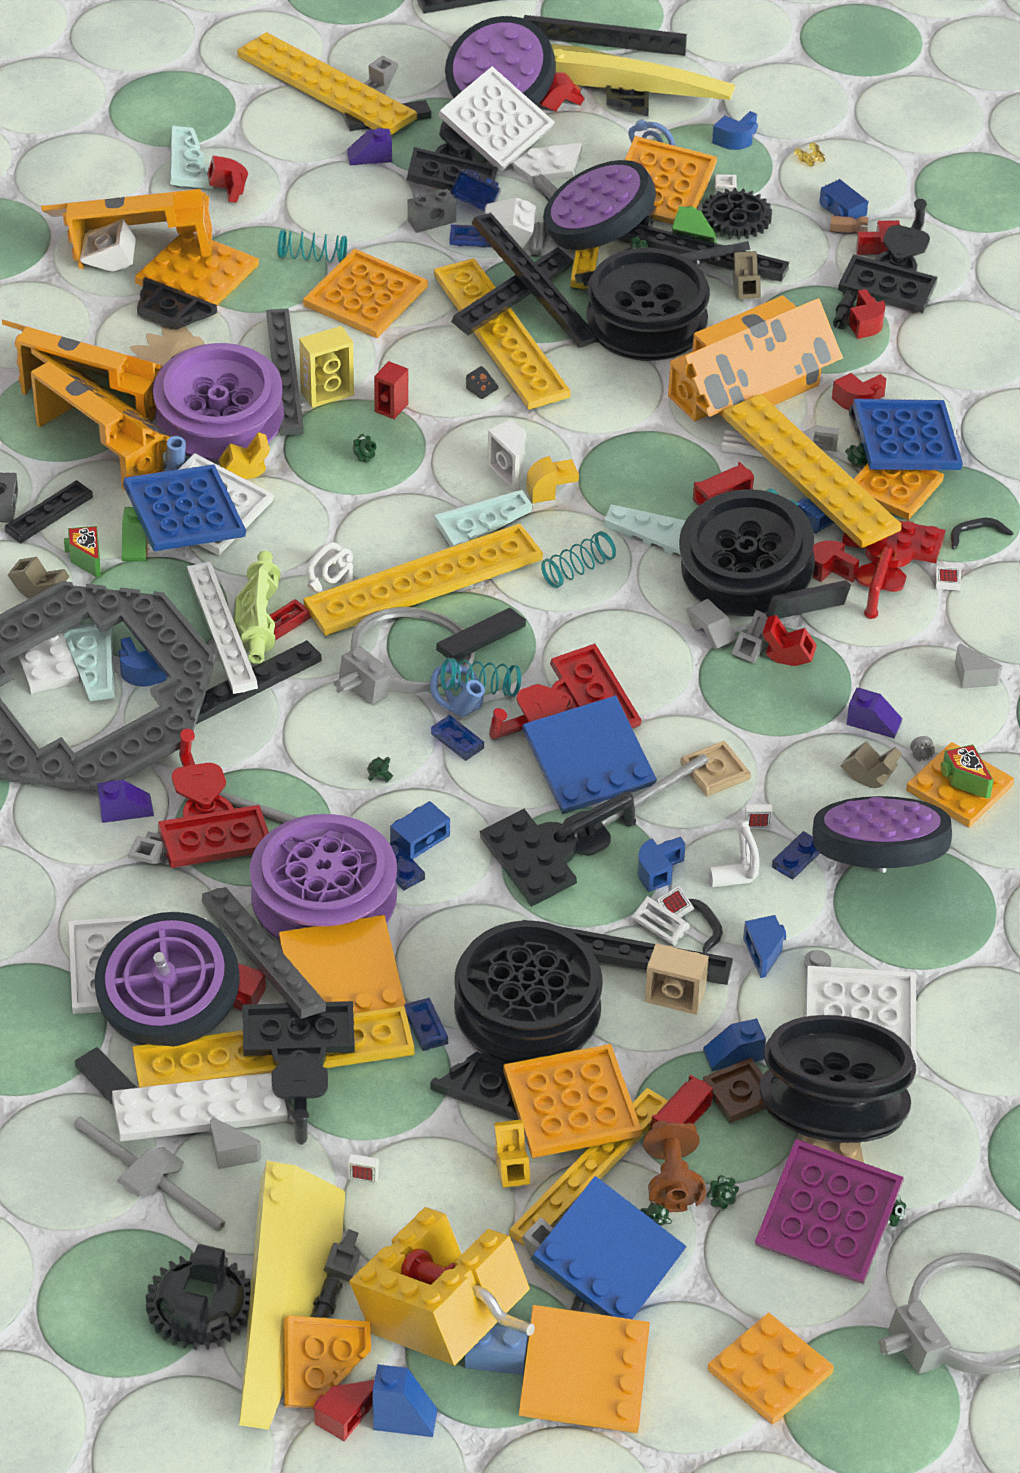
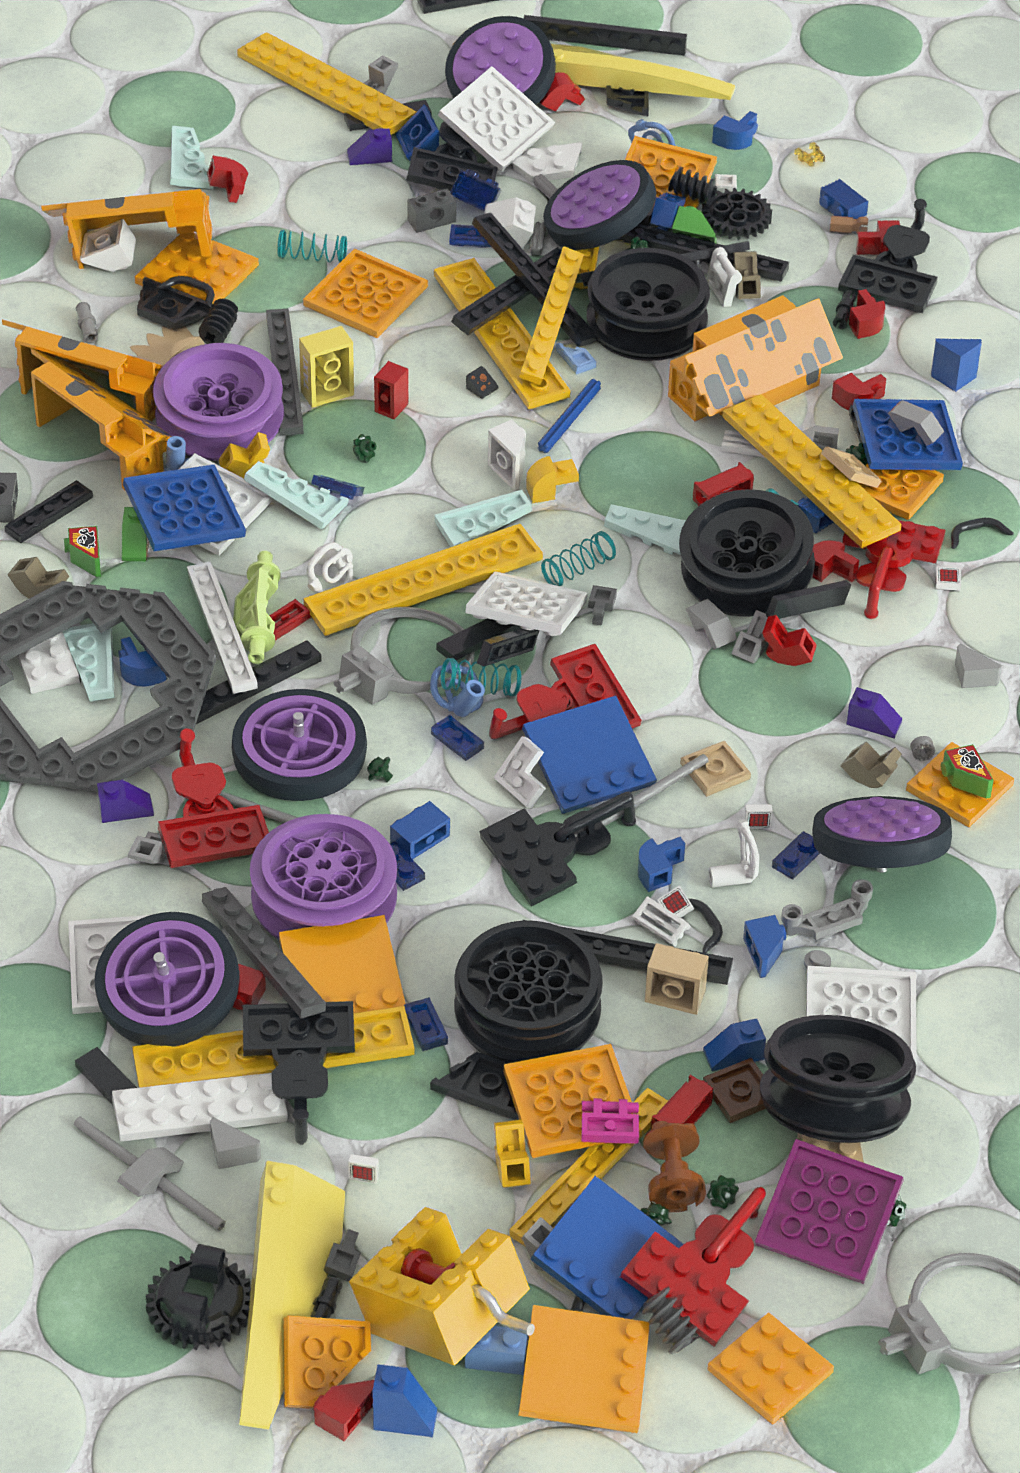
none -> light grey pin [76,302,98,343]
none -> black animal [157,276,215,308]
none -> black piece [198,298,238,344]
none -> wheel [231,689,367,801]
none -> light aqua wing [244,461,349,529]
none -> clear blue plate [311,475,364,500]
none -> blue slope [395,105,439,161]
none -> white plate [465,572,588,636]
none -> black tile [477,628,540,667]
none -> white plate [493,736,546,808]
none -> yellow plate [519,246,584,385]
none -> blue axle [538,379,601,453]
none -> light blue tile [556,343,596,374]
none -> dark pink plate [581,1098,639,1144]
none -> dark grey plate [588,585,617,625]
none -> red plate [620,1187,766,1347]
none -> dark grey piece [642,1286,701,1354]
none -> blue slope [650,193,686,231]
none -> black piece [668,166,717,206]
none -> white plate [706,247,742,307]
none -> light grey plate [781,879,873,940]
none -> tan tile [821,446,882,488]
none -> light grey slope [888,400,944,446]
none -> blue slope [931,338,982,392]

